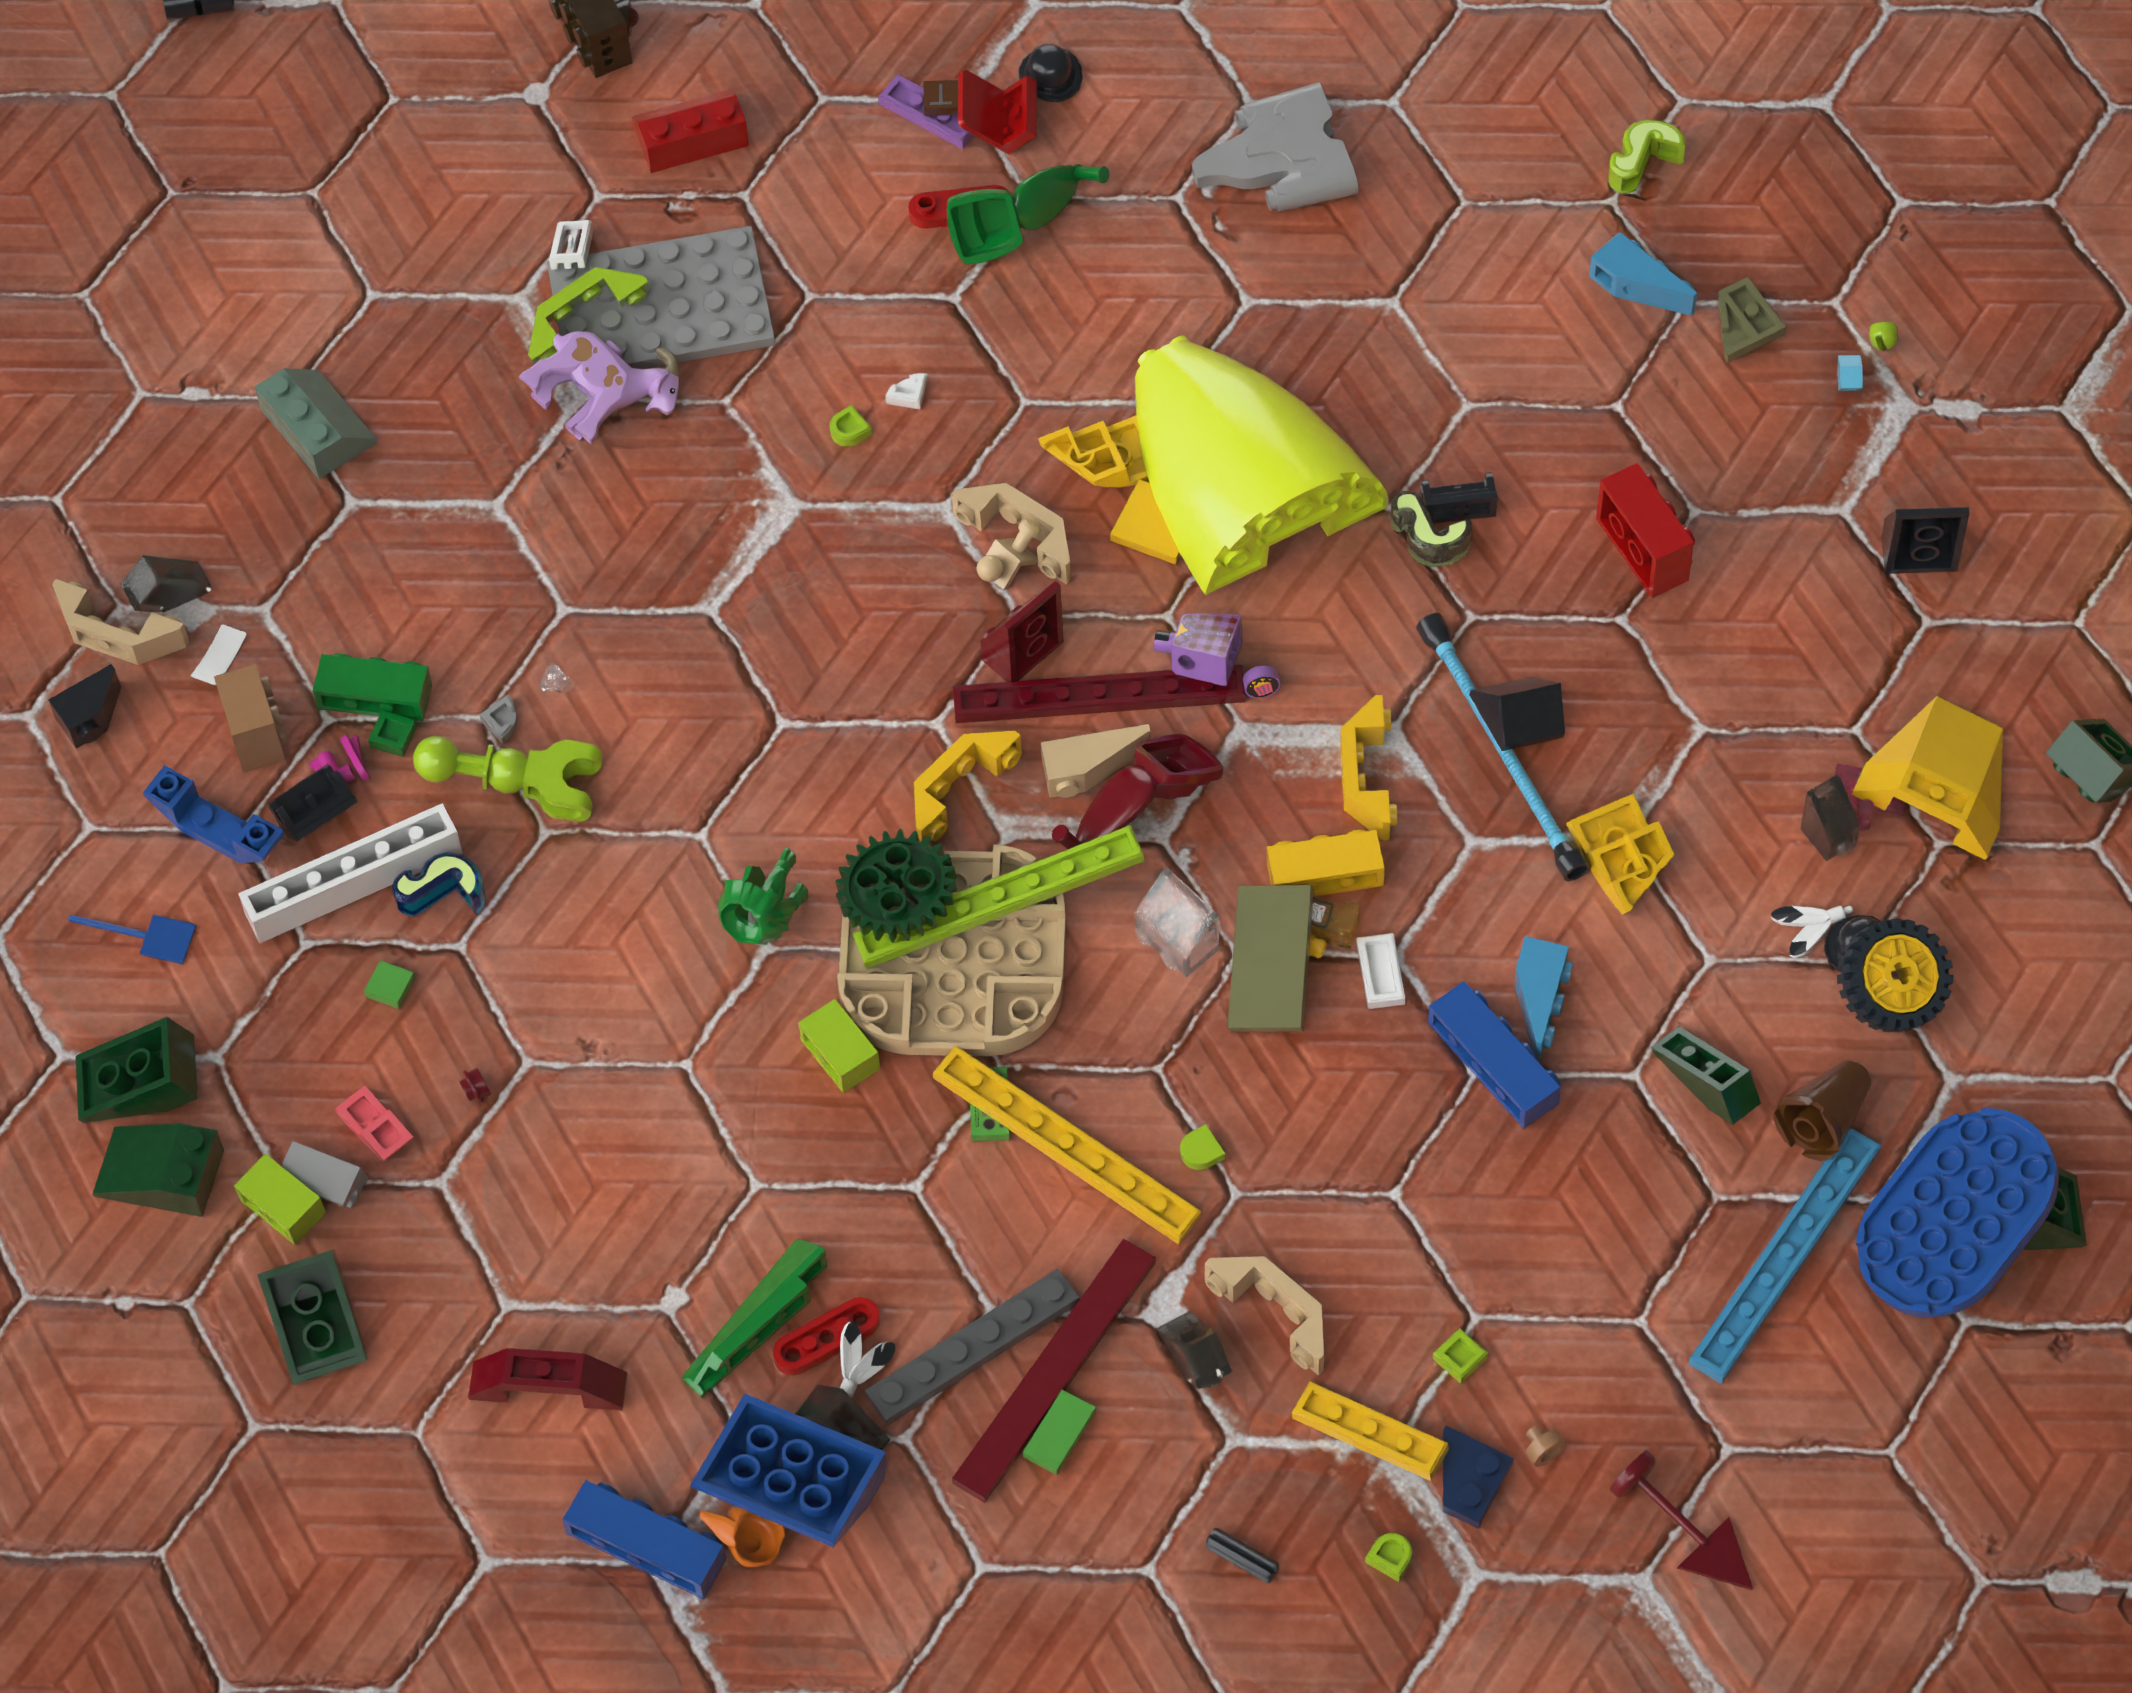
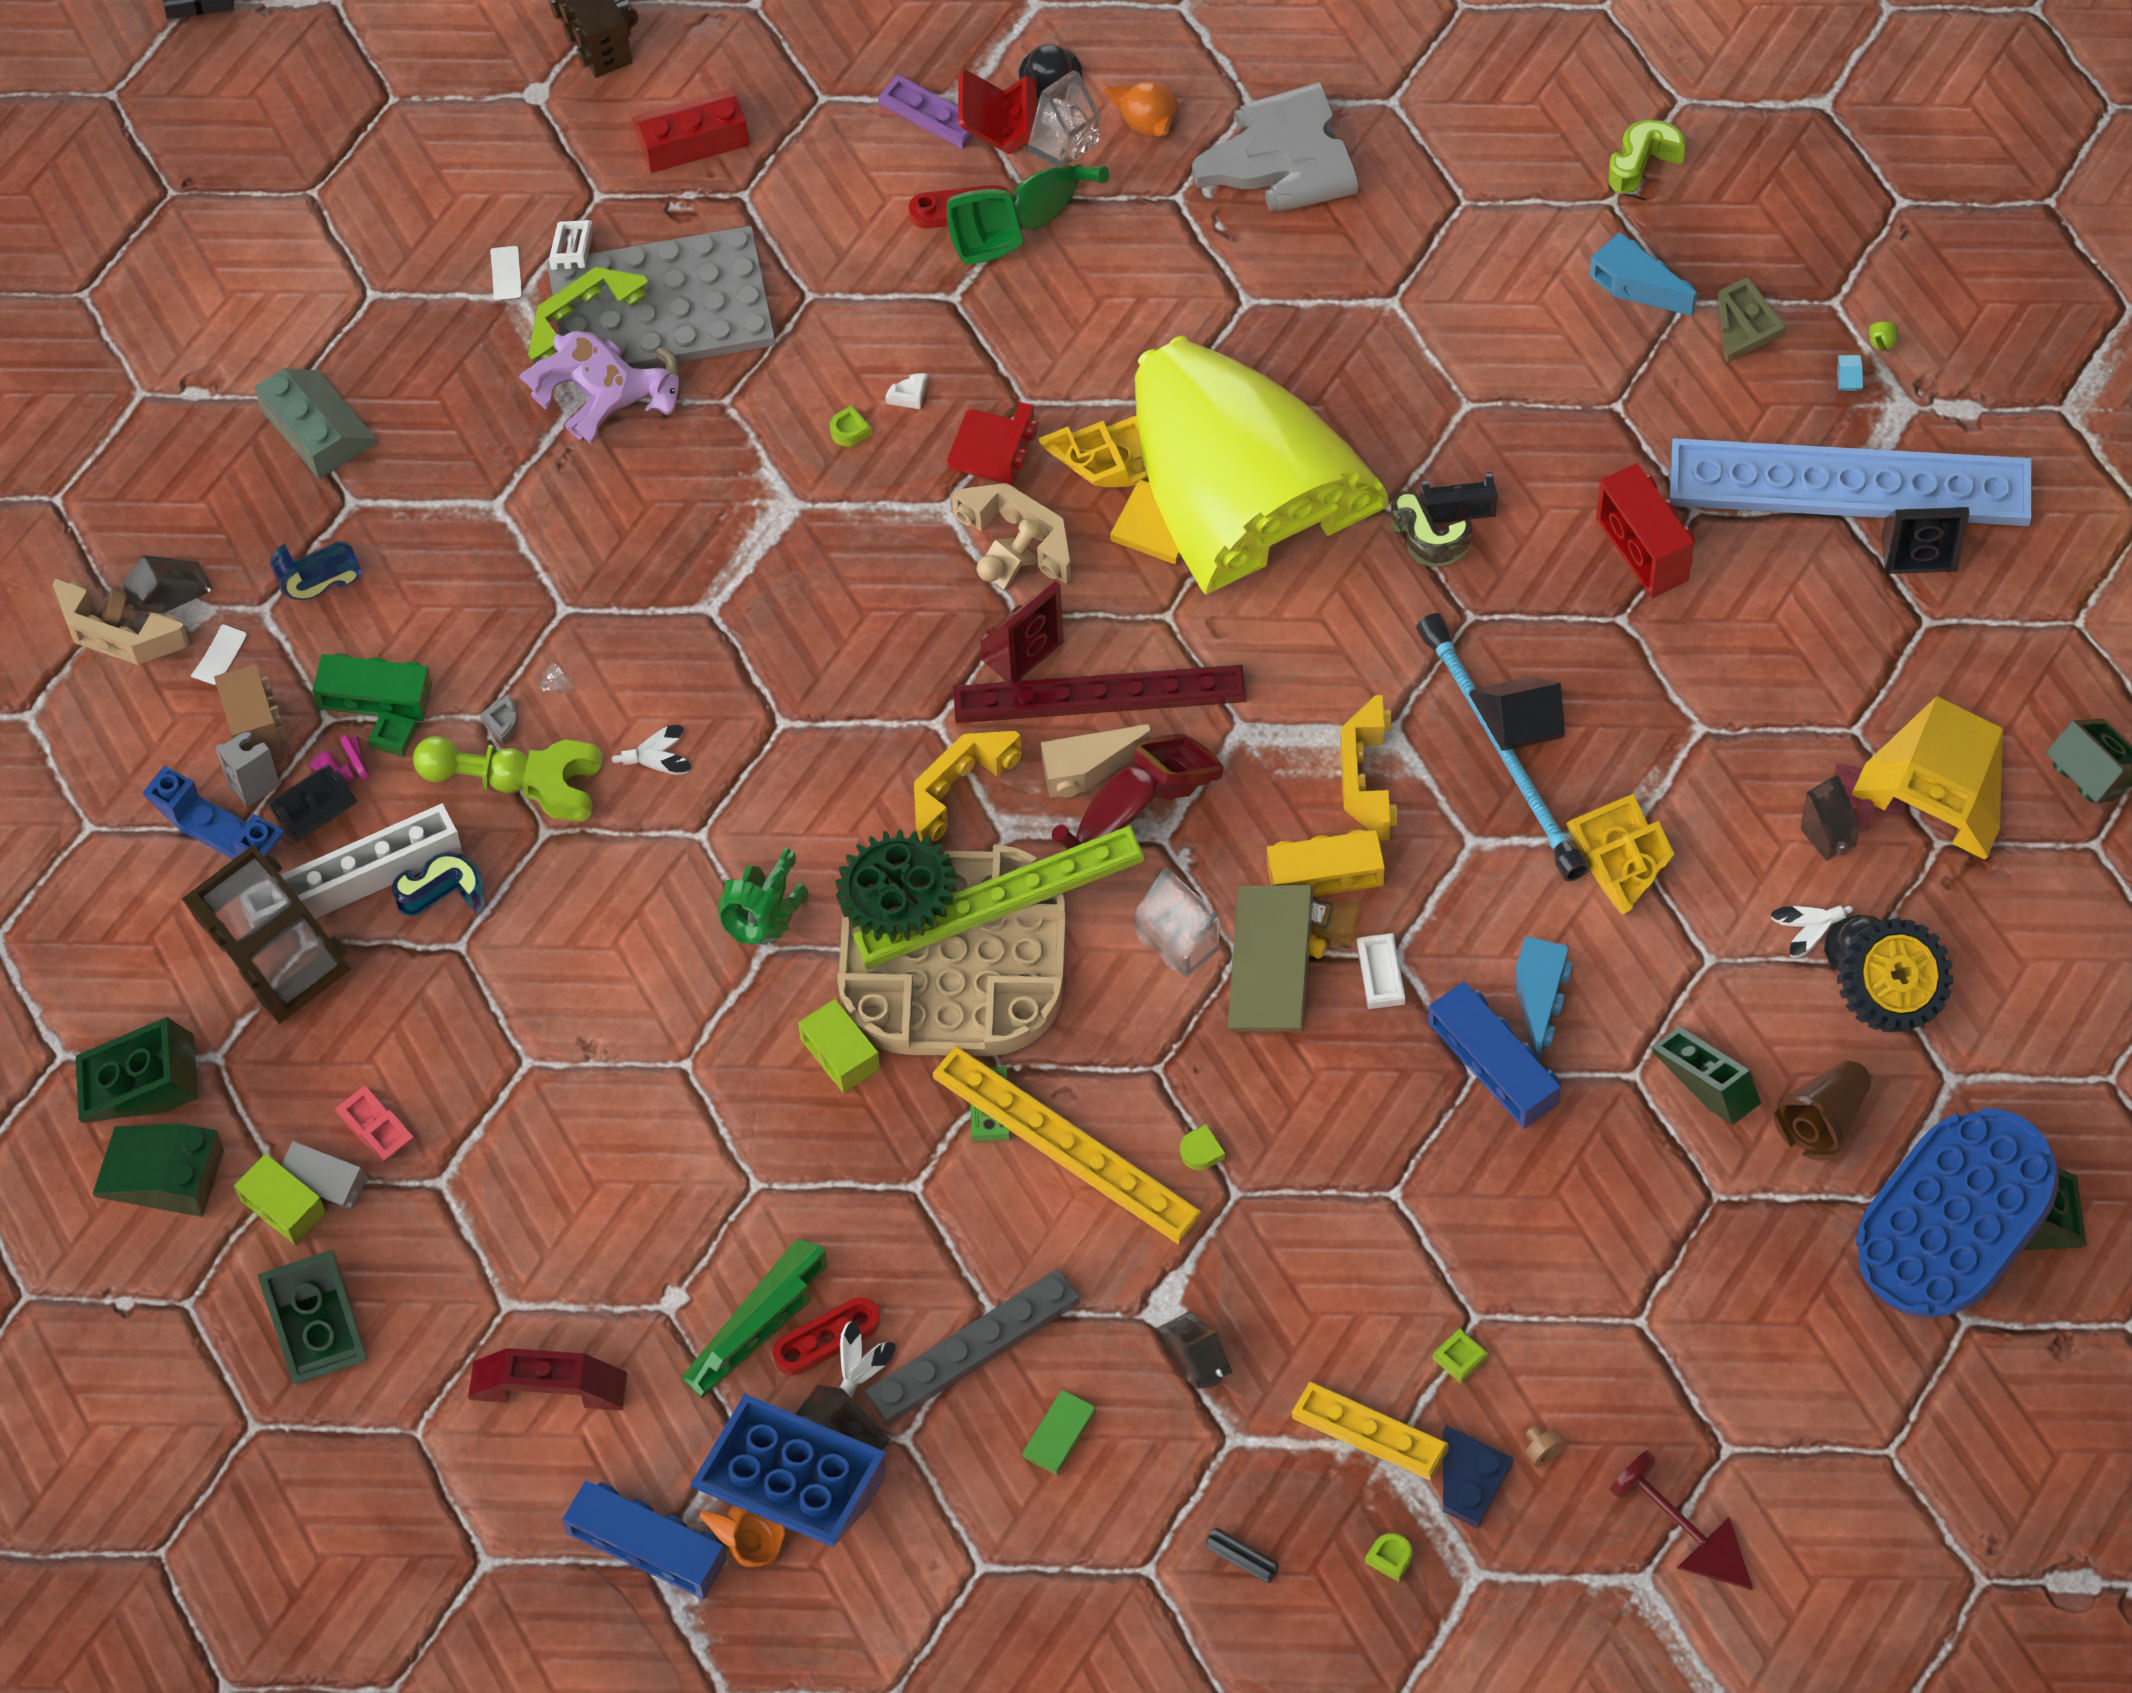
black slope [48,664,121,748] -> none
blue piece [68,915,196,965] -> none
bright green tile [364,960,415,1009] -> none
dark red plate [459,1068,491,1104] -> none
reddish brown tile [924,80,958,116] -> none
dark red tile [952,1239,1156,1503] -> none
medium lavender torso [1154,614,1242,686] -> none
tan slope [1205,1256,1324,1376] -> none
tile [1243,665,1281,698] -> none
dark azure tile [1689,1128,1881,1384] -> none
none -> medium nougat tile [101,590,136,627]
none -> window [182,844,351,1024]
none -> light grey hinge [215,732,280,807]
none -> animal [270,541,361,600]
none -> white sticker [490,246,521,300]
none -> white piece [611,725,691,775]
none -> red bracket [947,402,1039,485]
none -> clear slope [1026,70,1101,168]
none -> orange piece [1103,80,1179,137]
none -> light blue plate [1670,438,2031,526]

